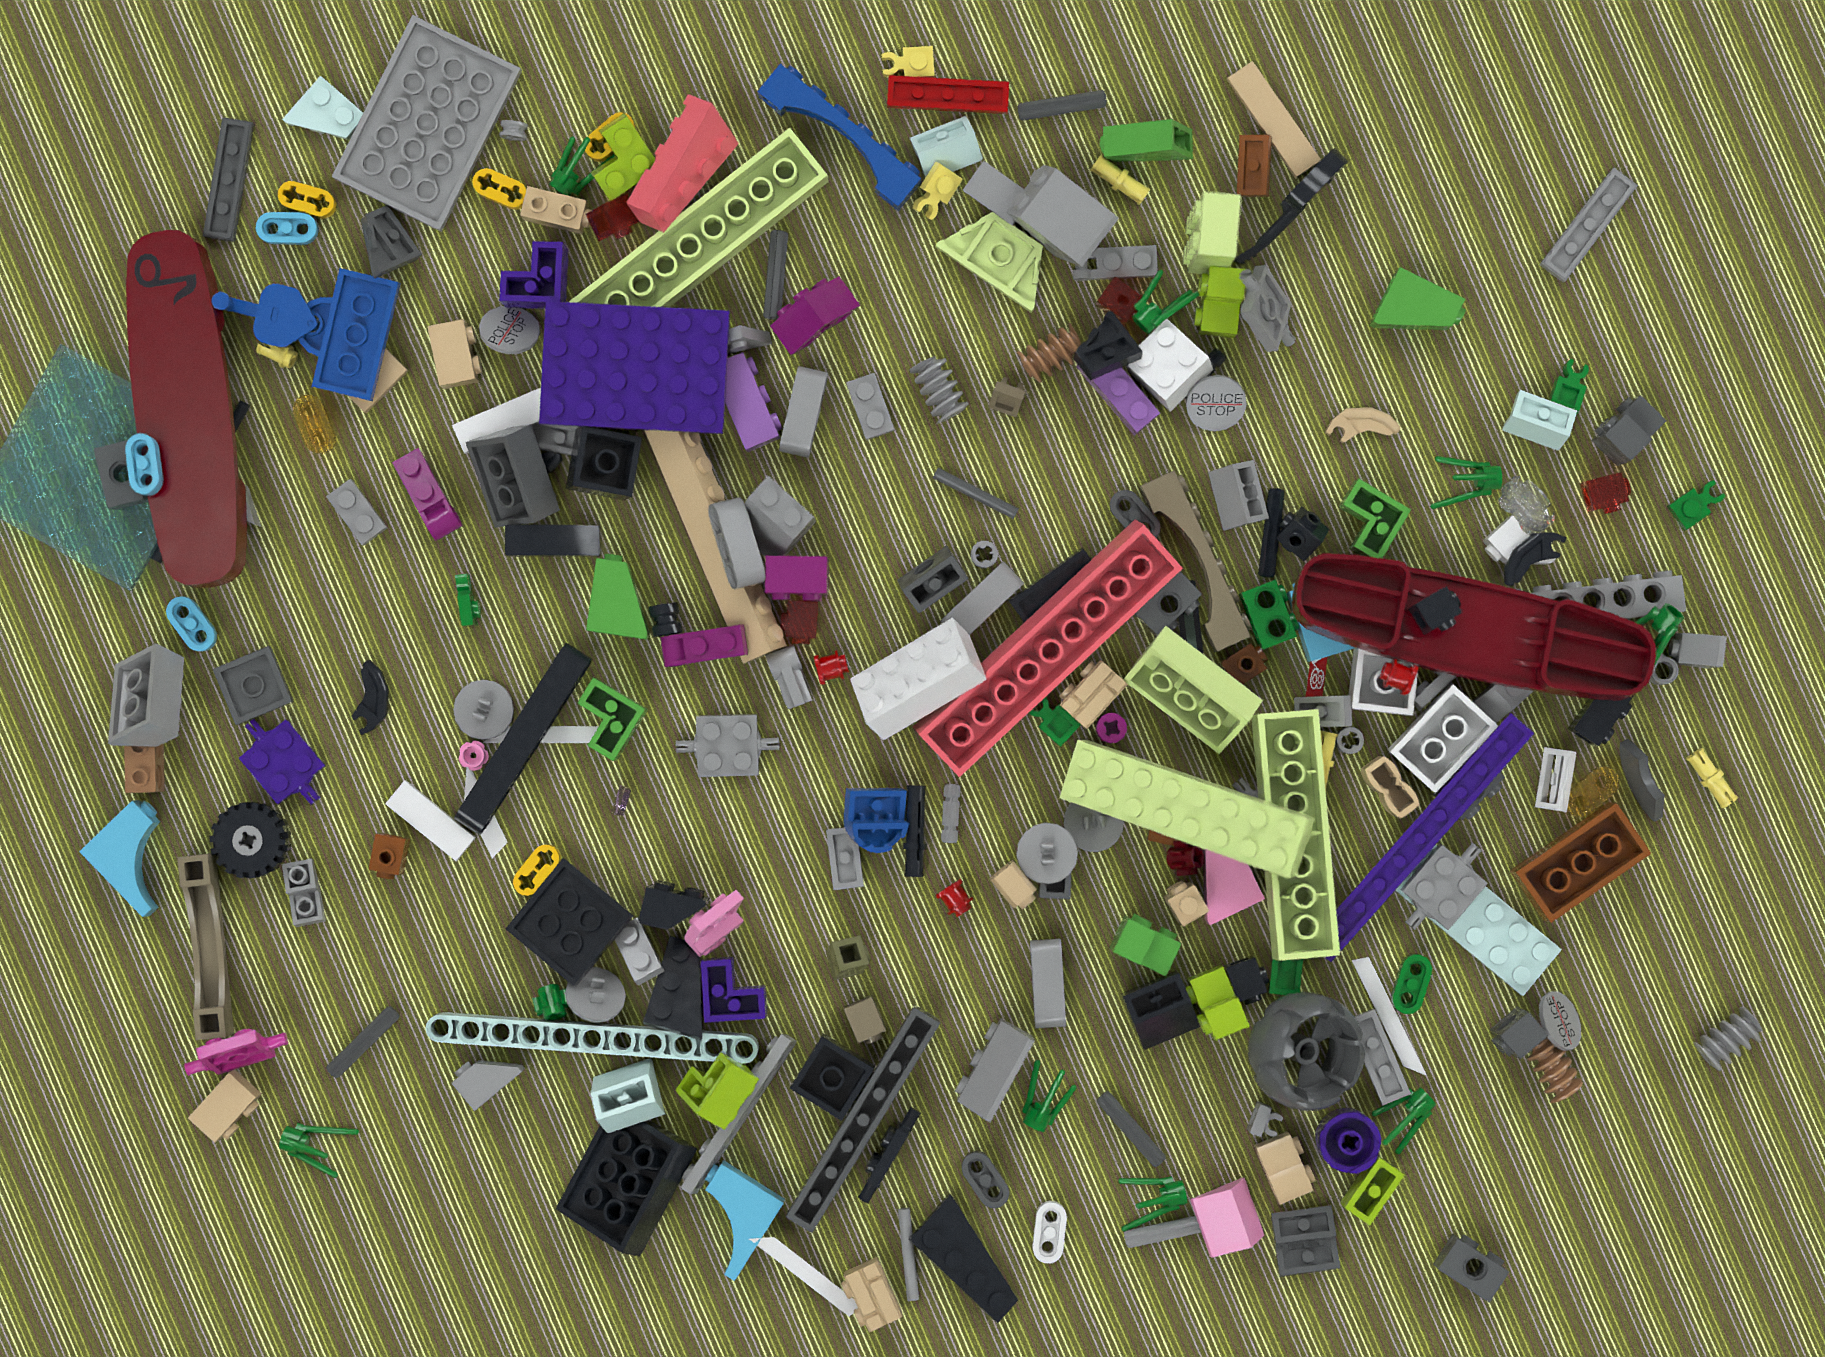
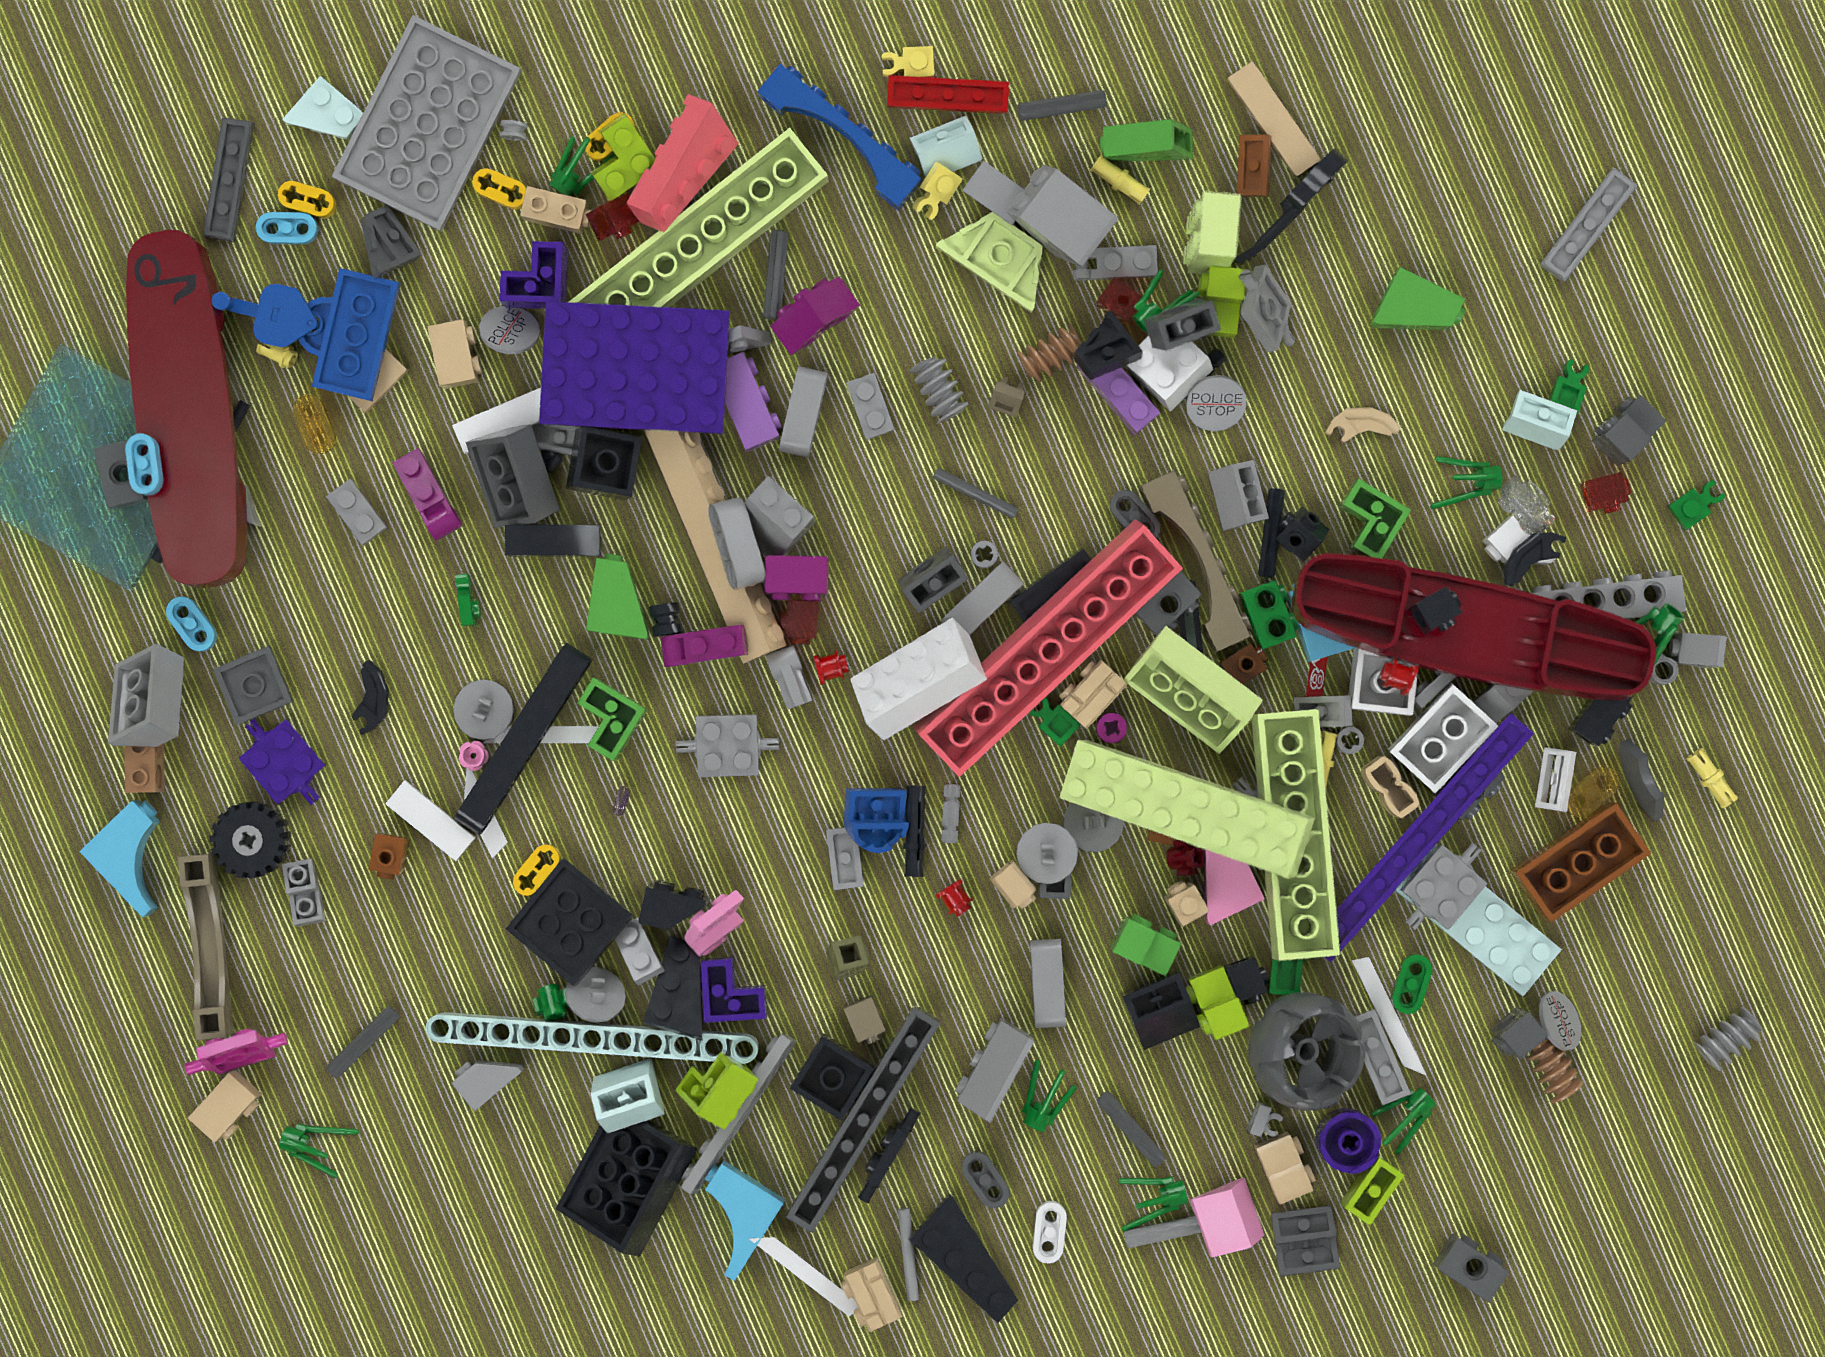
none -> dark grey brick [1144,298,1221,351]

